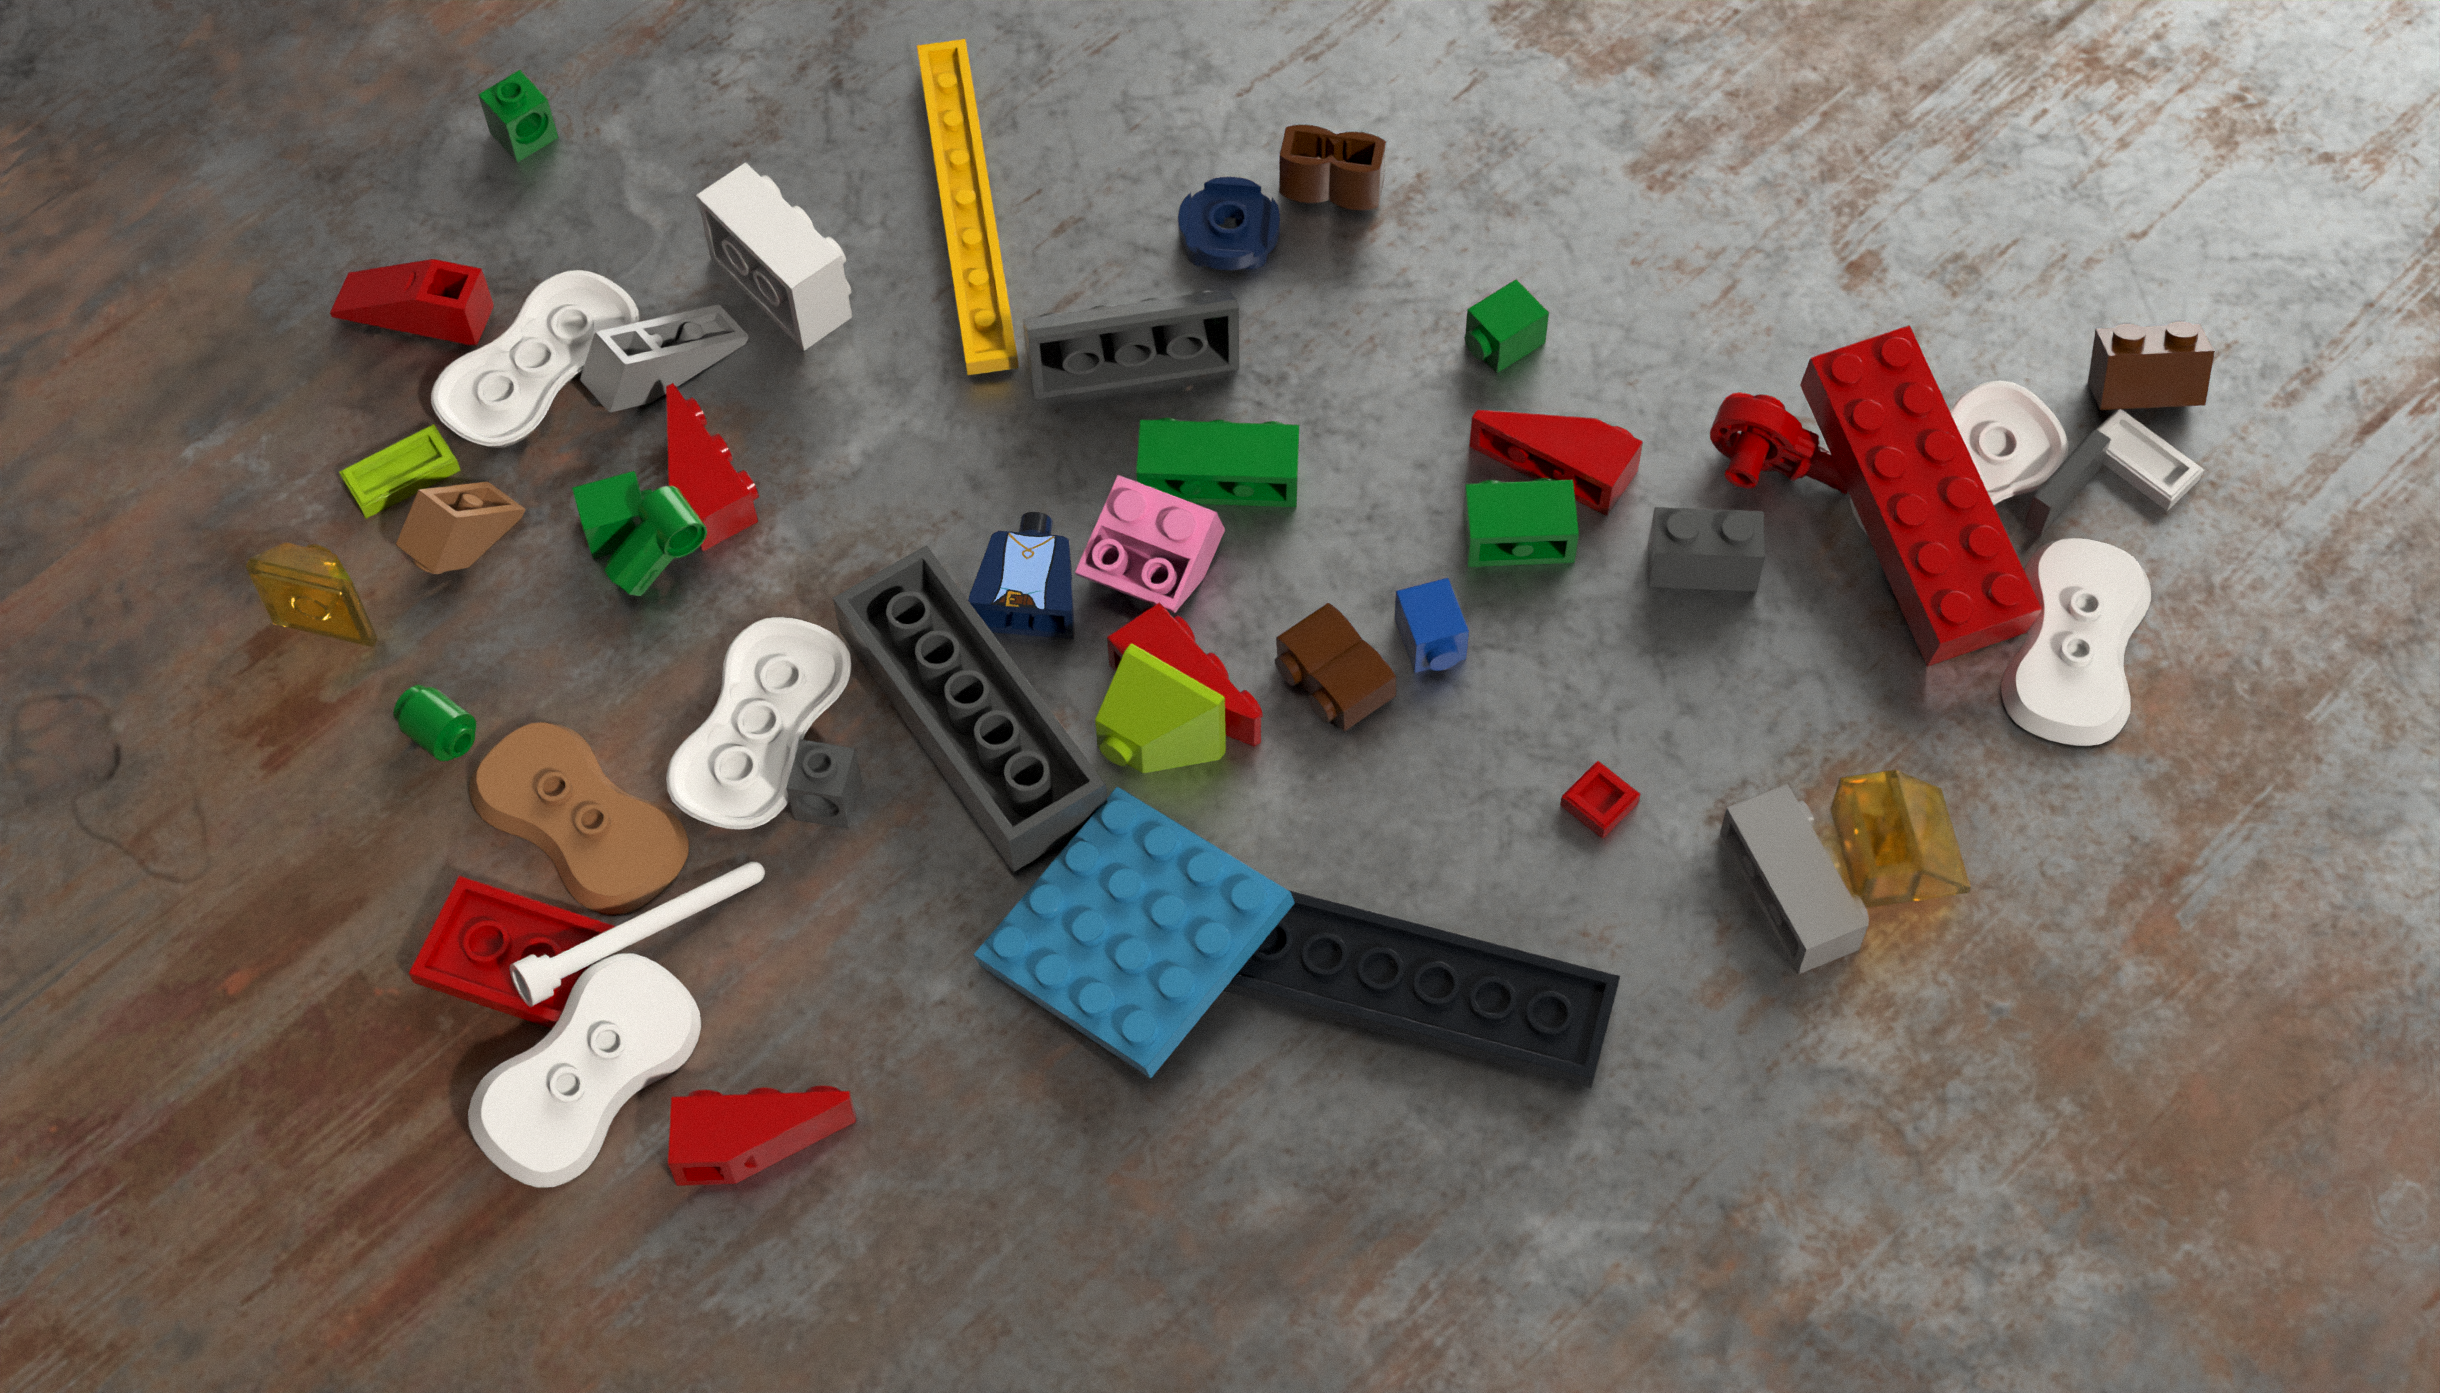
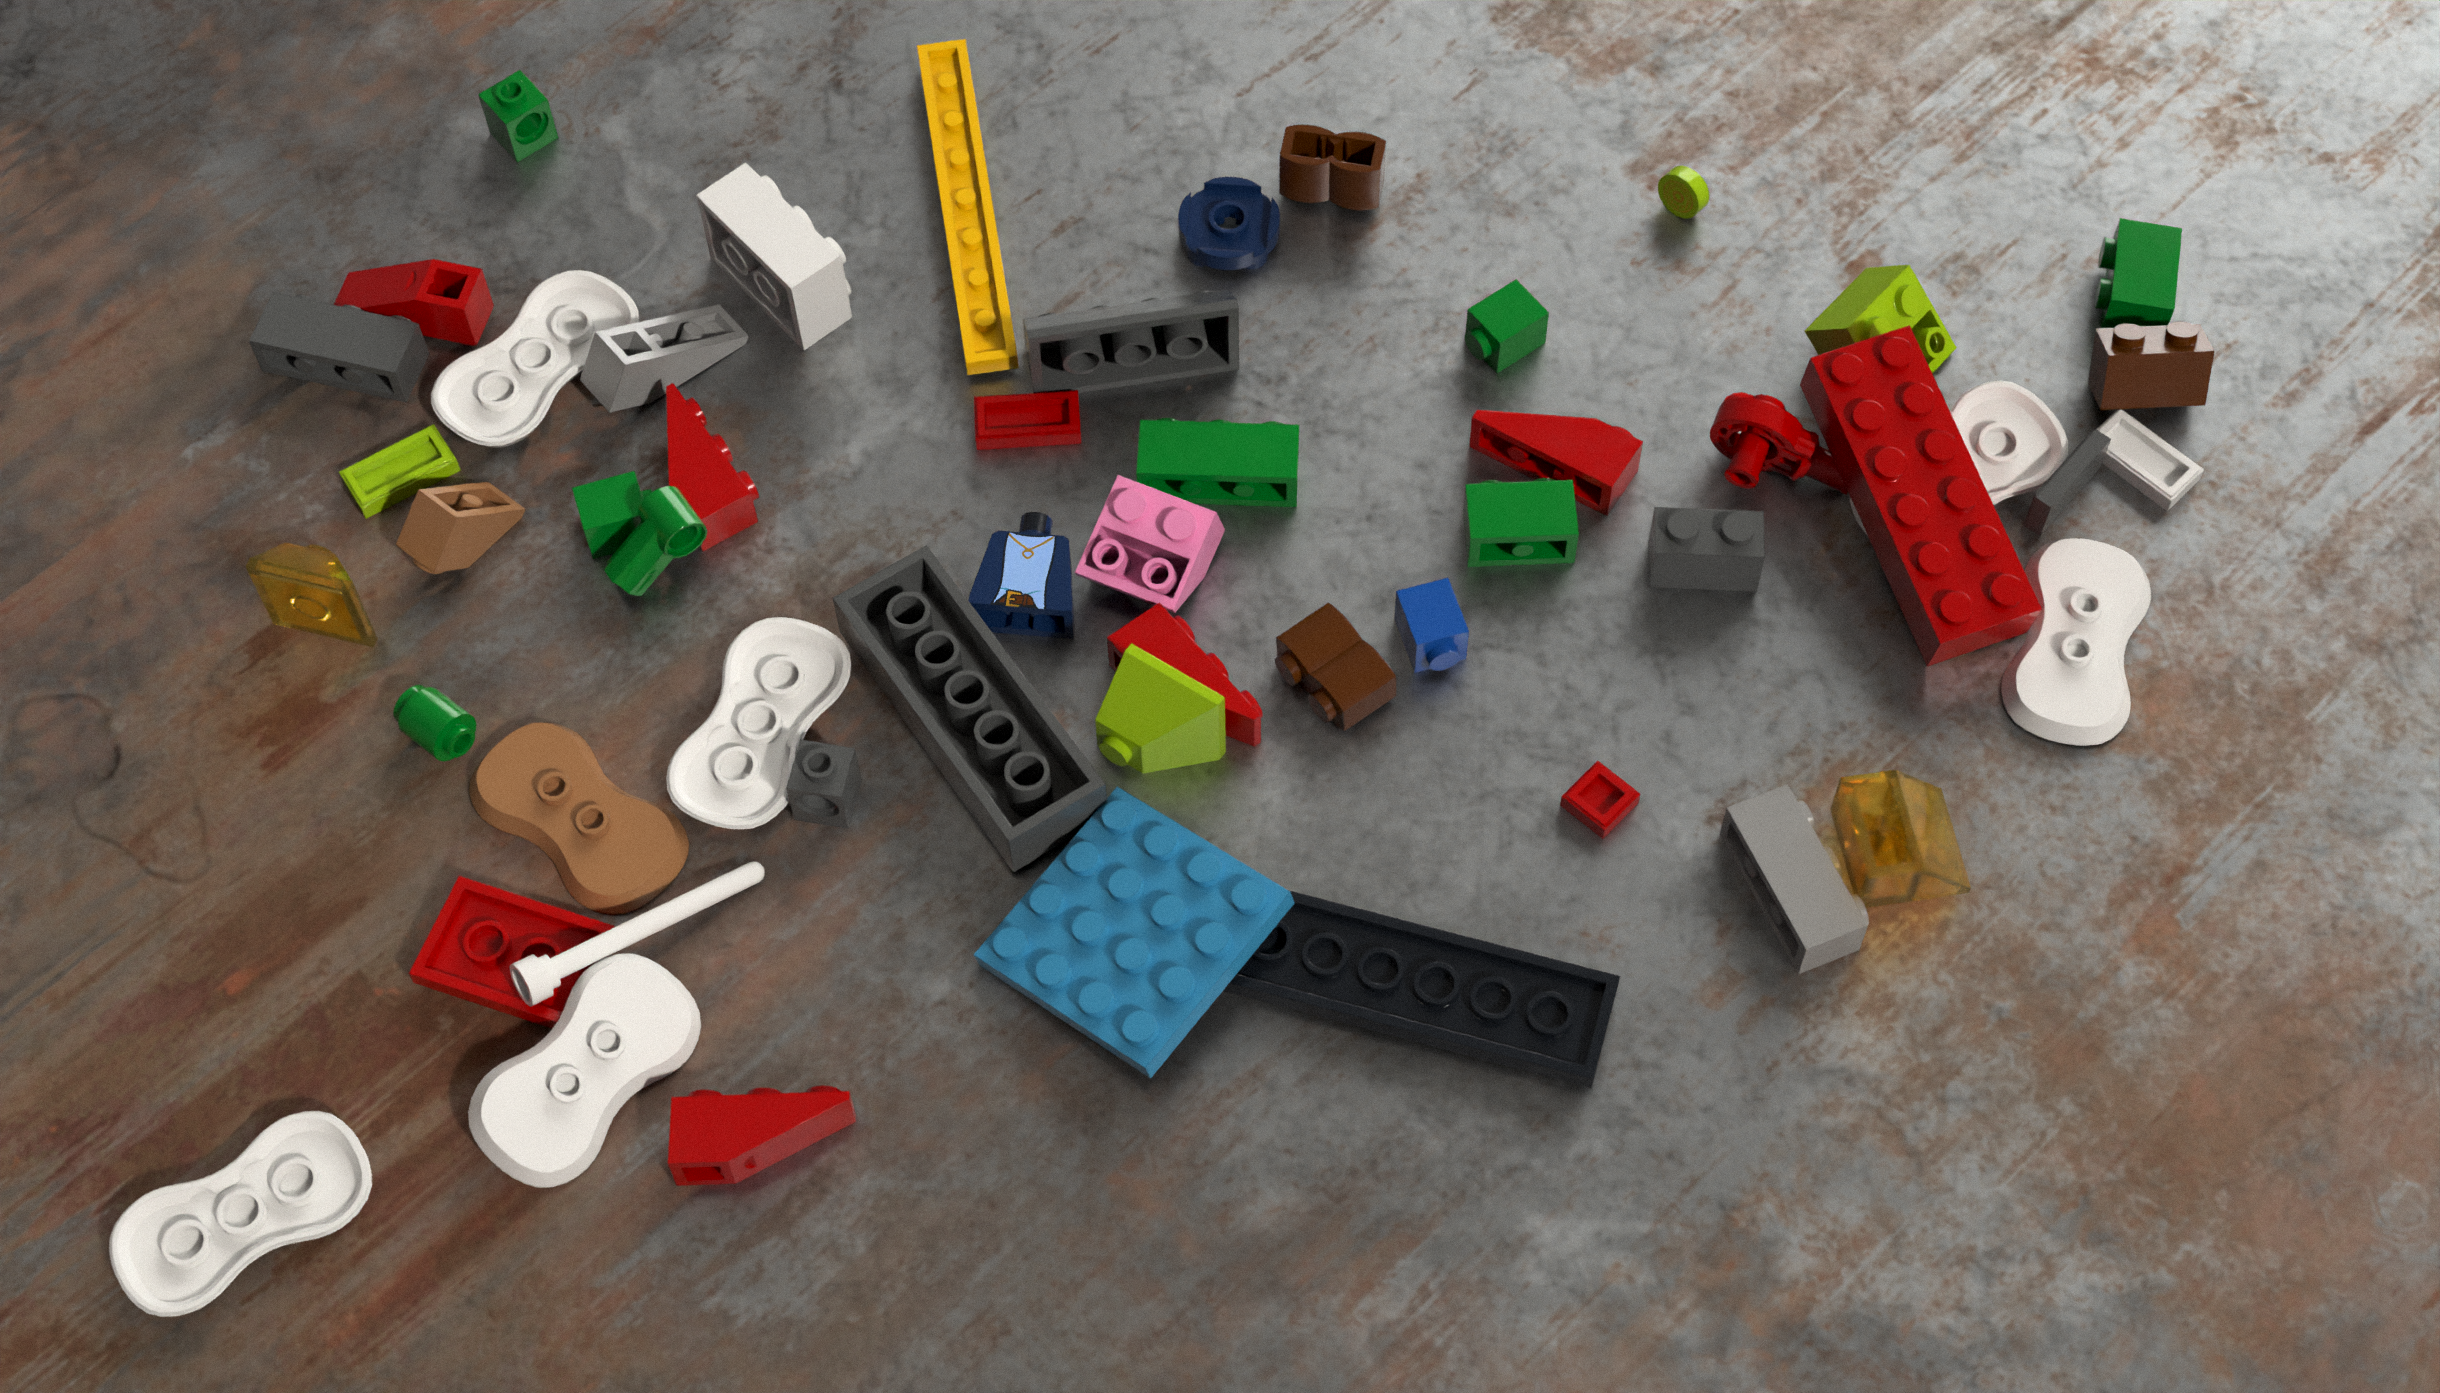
none -> white plate [109,1111,372,1317]
none -> dark grey brick [249,292,429,403]
none -> red tile [974,390,1081,450]
none -> lime tile [1658,166,1709,219]
none -> lime slope [1805,264,1957,373]
none -> green brick [2094,218,2182,328]

